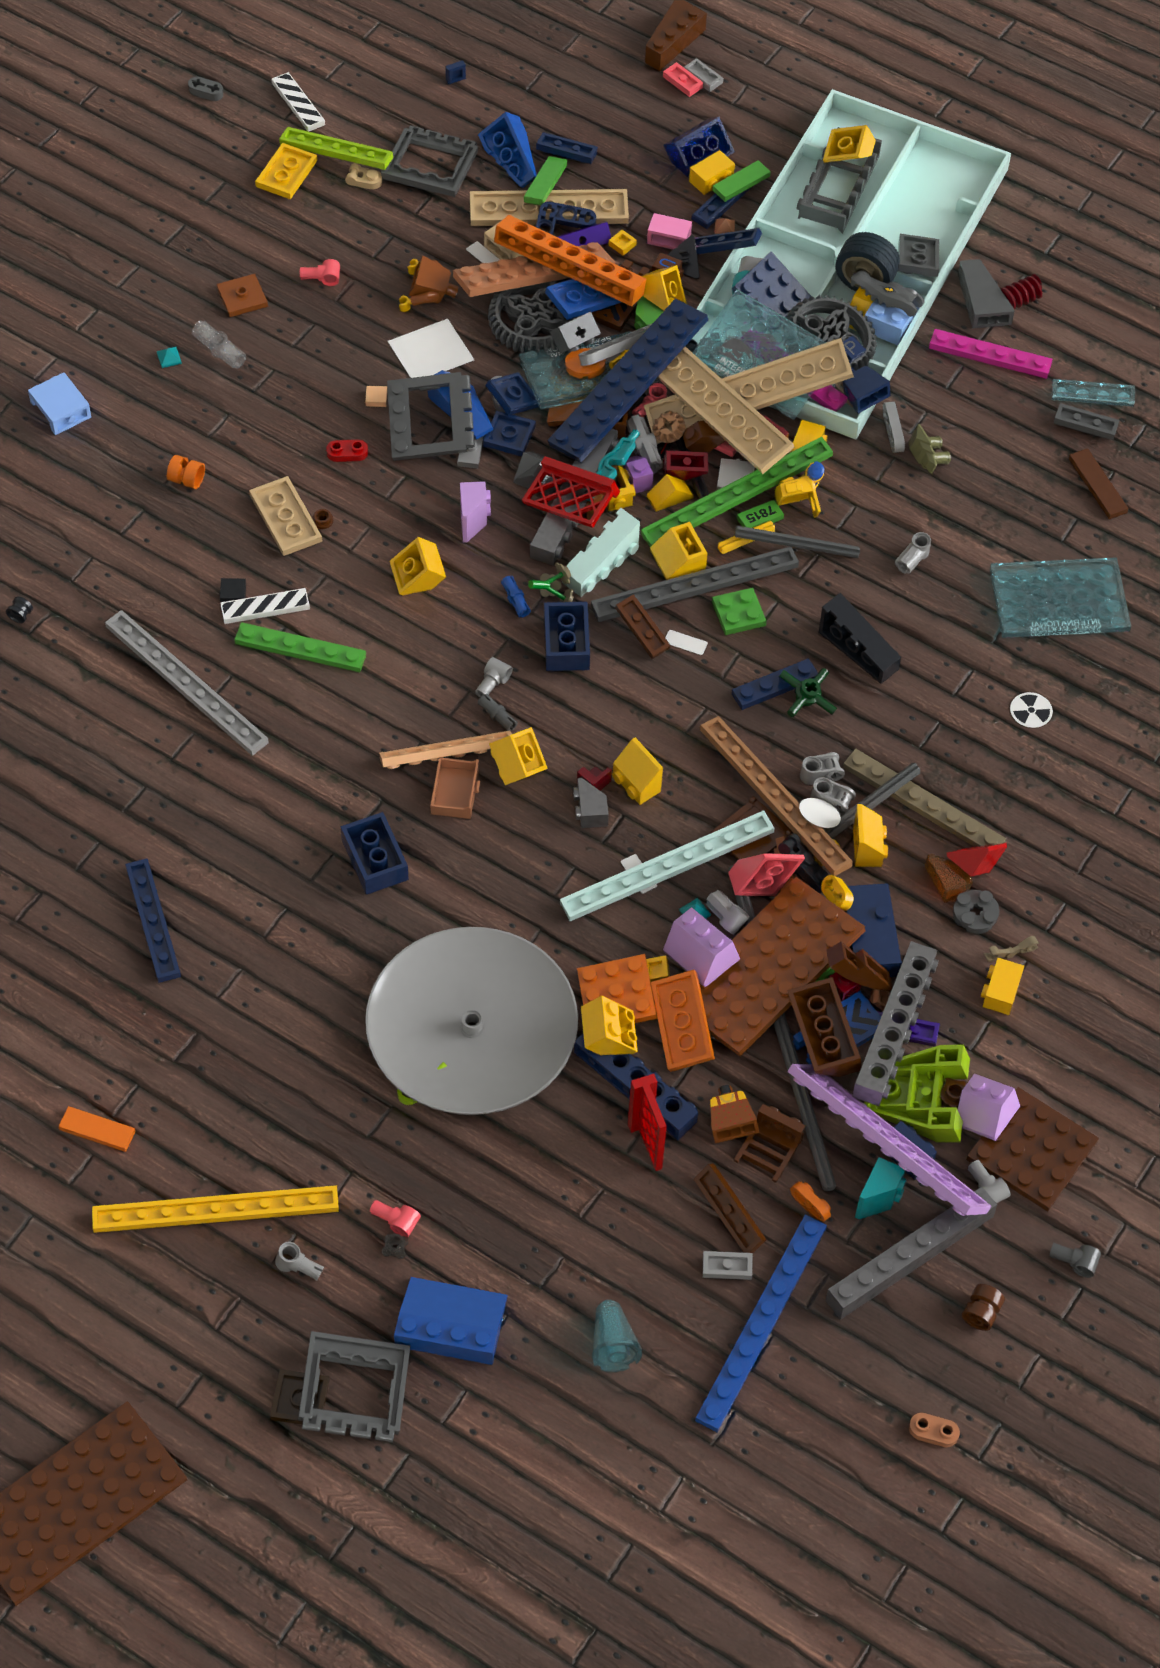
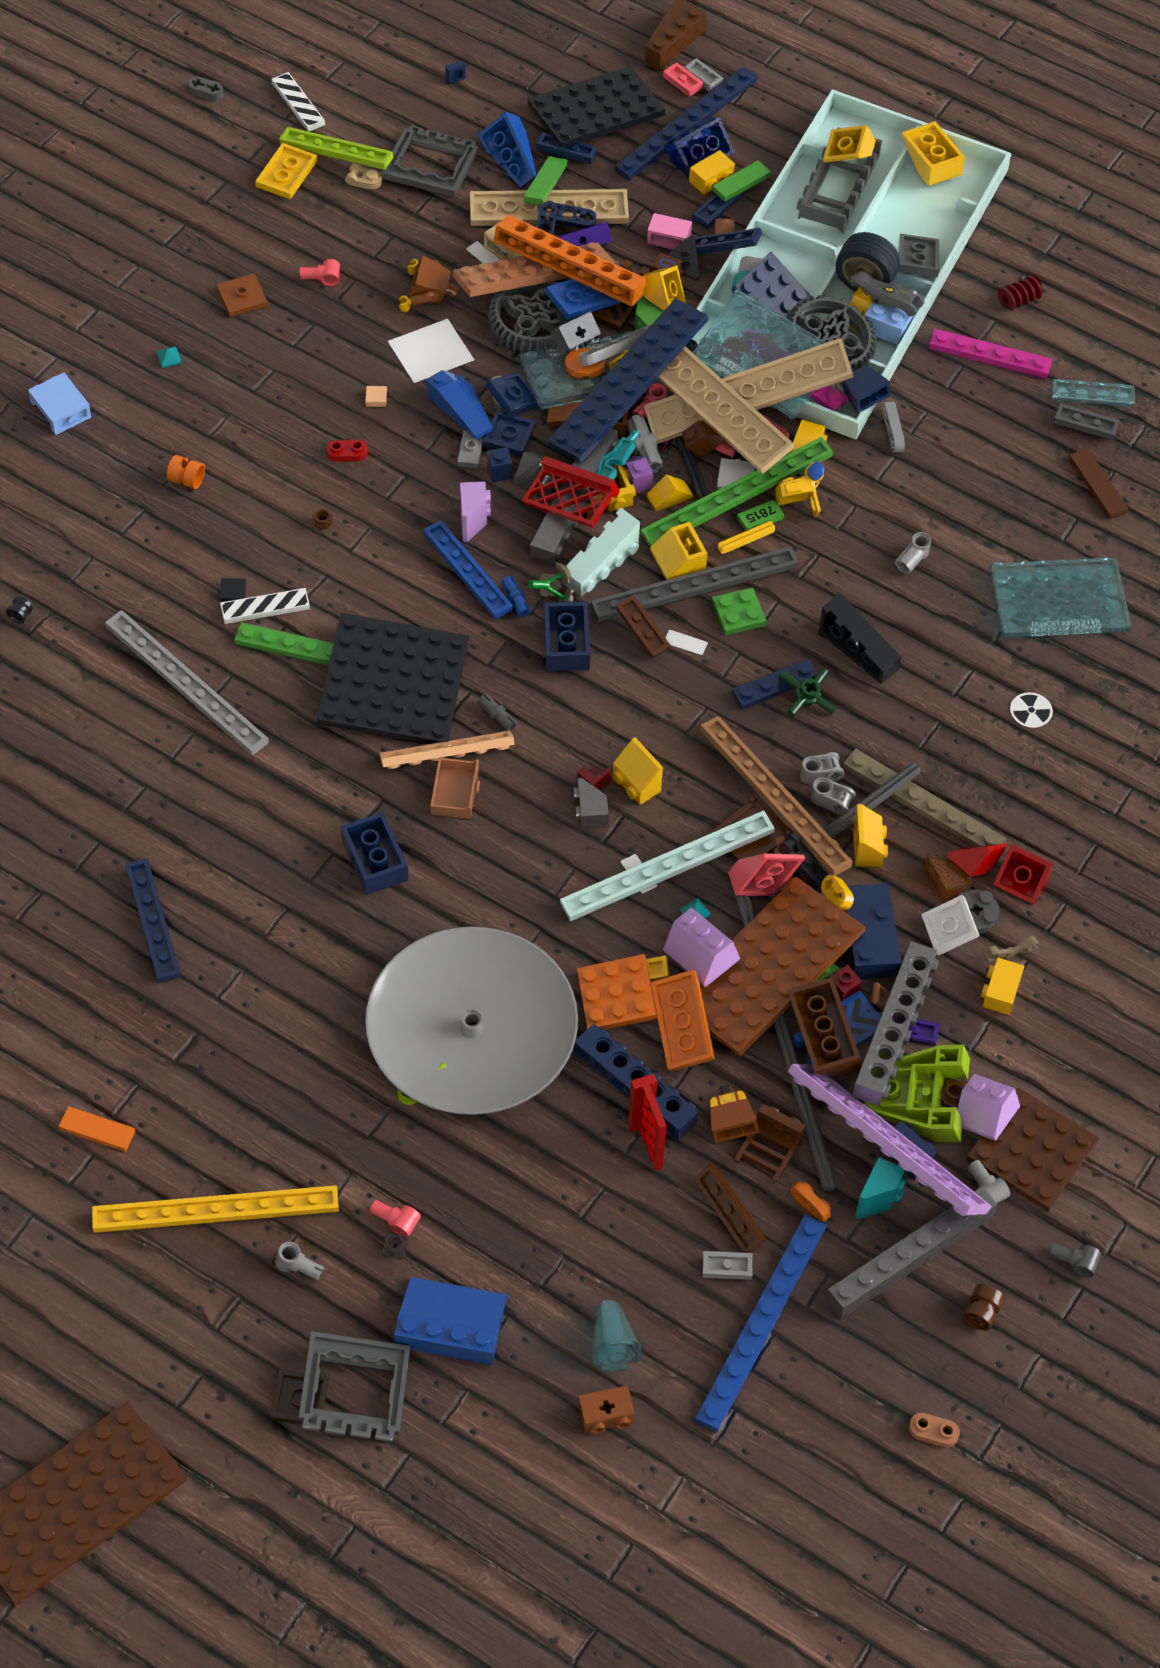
clear piece [192,320,246,369] -> none
tan plate [249,476,322,556] -> none
dark grey hinge [387,372,475,461] -> none
yellow slope [389,537,446,596] -> none
light grey pin [475,657,513,697] -> none
yellow slope [489,727,548,785] -> none
yellow slope [581,996,638,1055] -> none
yellow plate [608,230,637,256] -> none
medium nougat gear [652,411,686,443] -> none
dark red slope [663,450,708,481] -> none
light grey piece [706,890,749,935] -> none
dark grey axle [735,526,860,558] -> none
white sticker [799,798,841,828] -> none
reddish brown slope [826,941,892,991] -> none
dark blue tile [843,335,866,363] -> none
olive connector [908,424,951,474] -> none
dark grey slope [958,259,1015,329] -> none
none -> black plate [316,613,469,744]
none -> blue plate [423,520,513,620]
none -> dark blue brick [487,447,512,483]
none -> black plate [528,66,665,148]
none -> dark orange brick [578,1385,635,1434]
none -> dark blue plate [615,66,758,181]
none -> yellow slope [901,121,965,186]
none -> white plate [921,895,979,956]
none -> red slope [993,844,1053,904]

